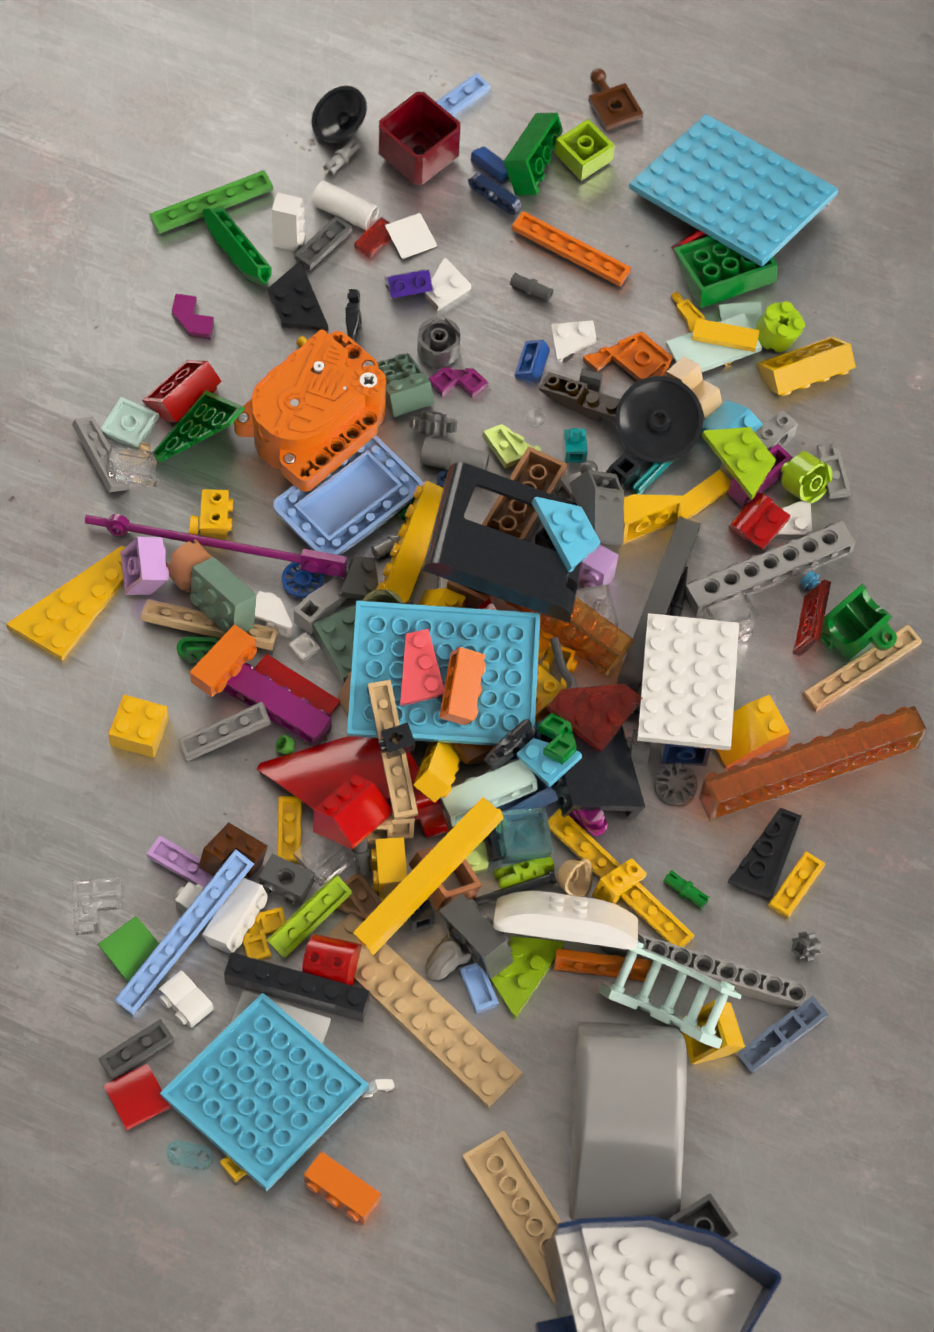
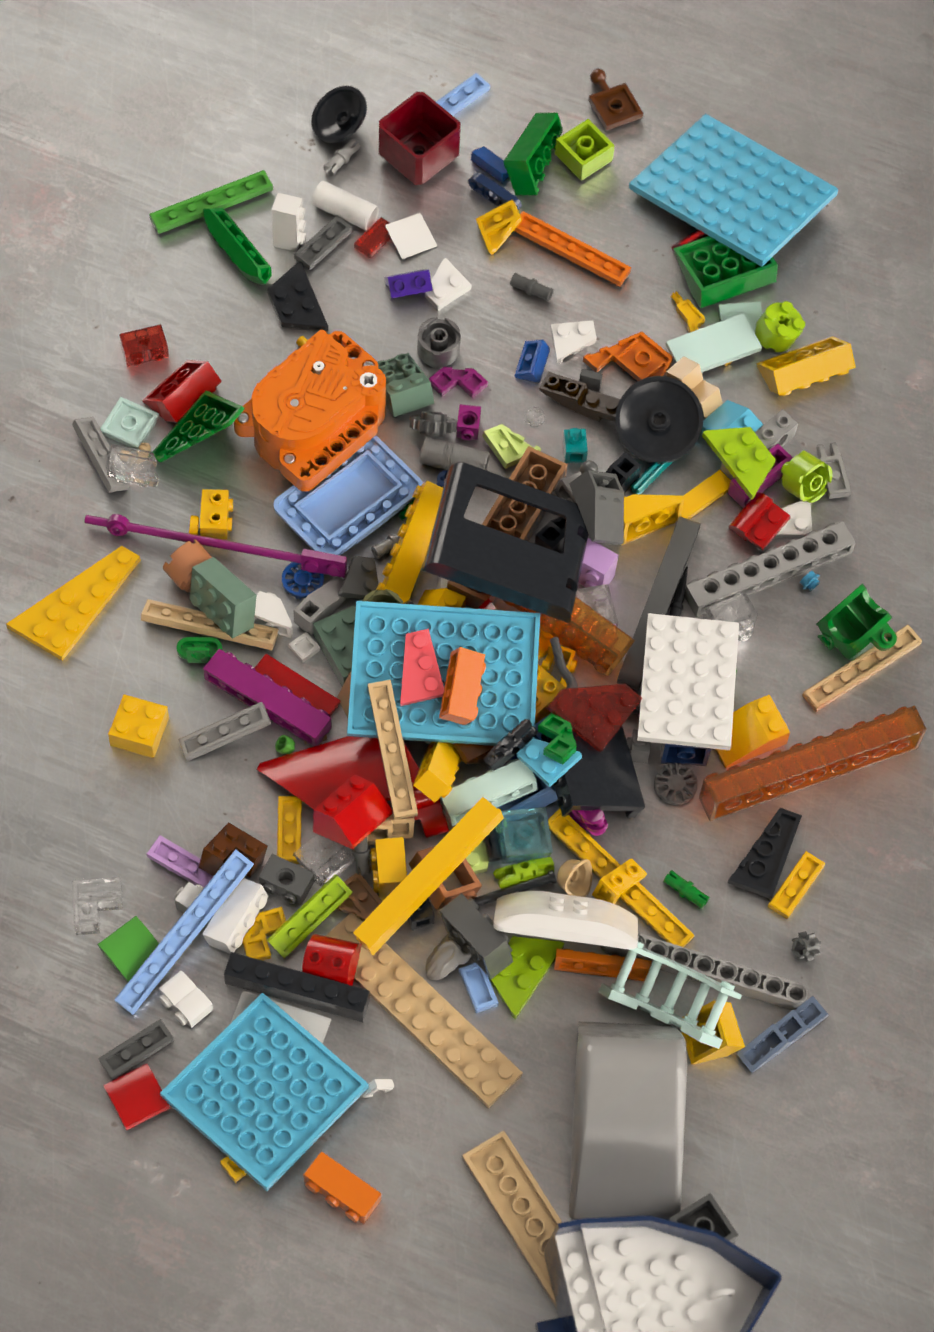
lavender brick [120,537,169,595] -> none
clear light blue beam [167,1140,213,1170] -> none
magenta tile [172,293,214,339] -> none
orange brick [190,624,257,697] -> none
black piece [345,289,362,359] -> none
black brick [378,722,416,759] -> none
medium azure wing [532,497,601,572] -> none
yellow tile [692,318,760,352] -> none
clear red tile [793,579,831,657] -> none
none -> clear red brick [119,324,169,367]
none -> magenta brick [456,404,481,440]
none -> yellow wing [476,200,522,255]

